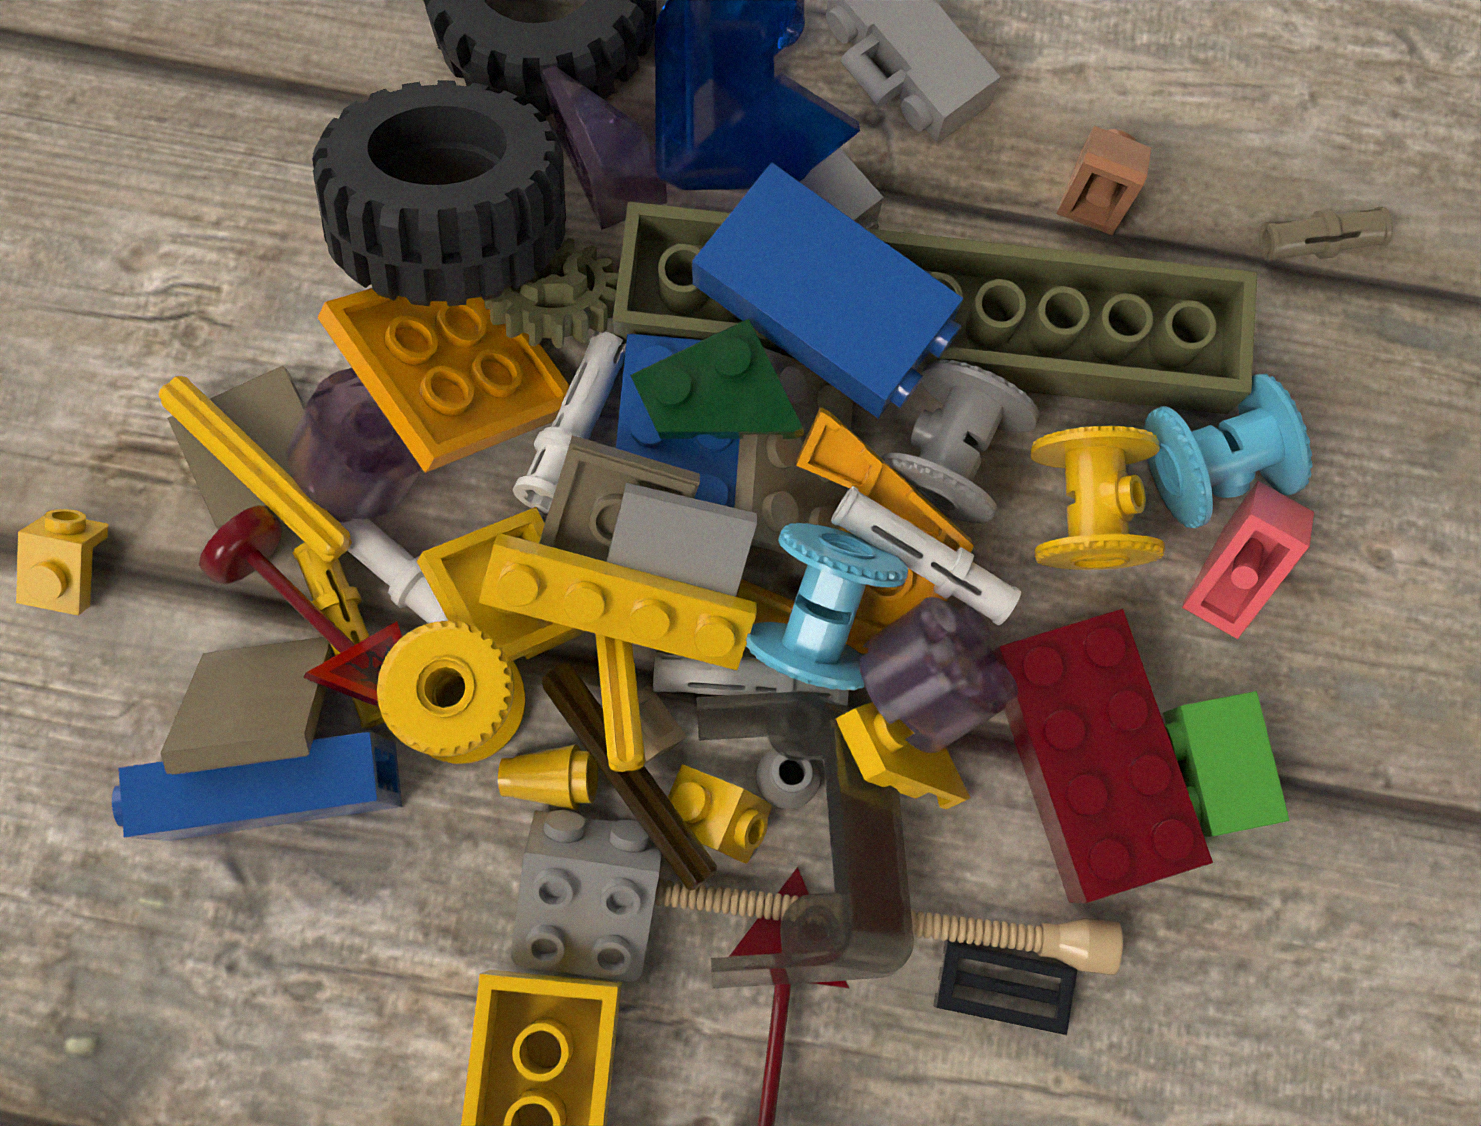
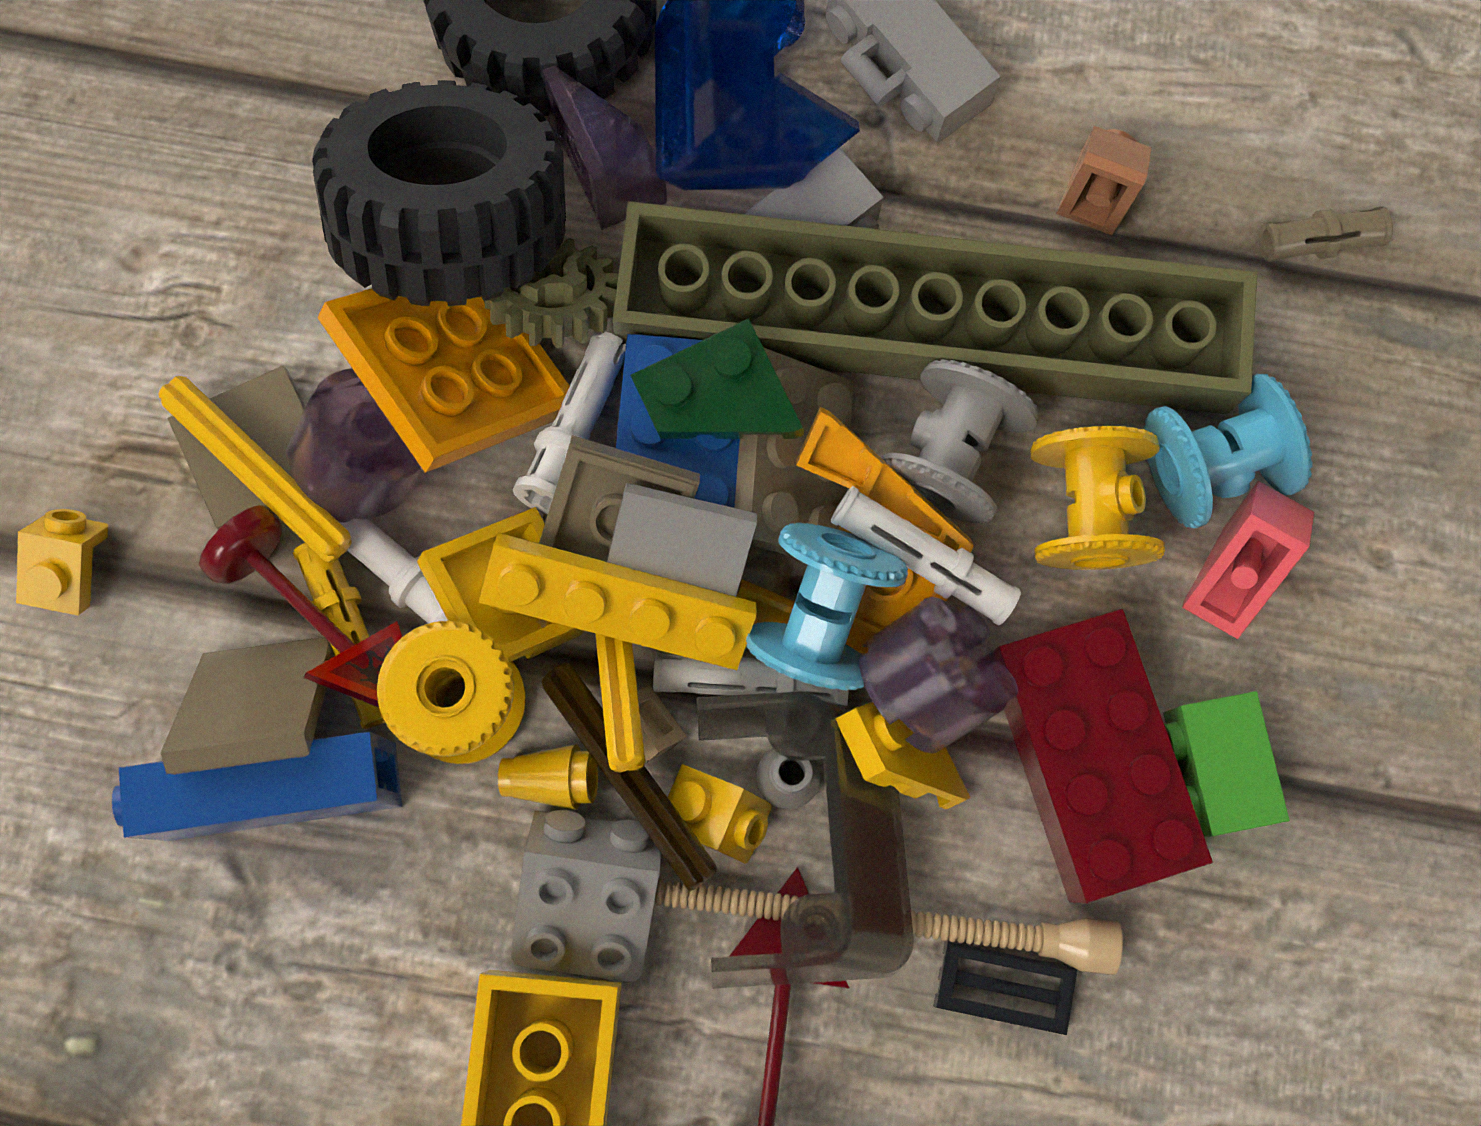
blue brick [692,162,963,419] -> none

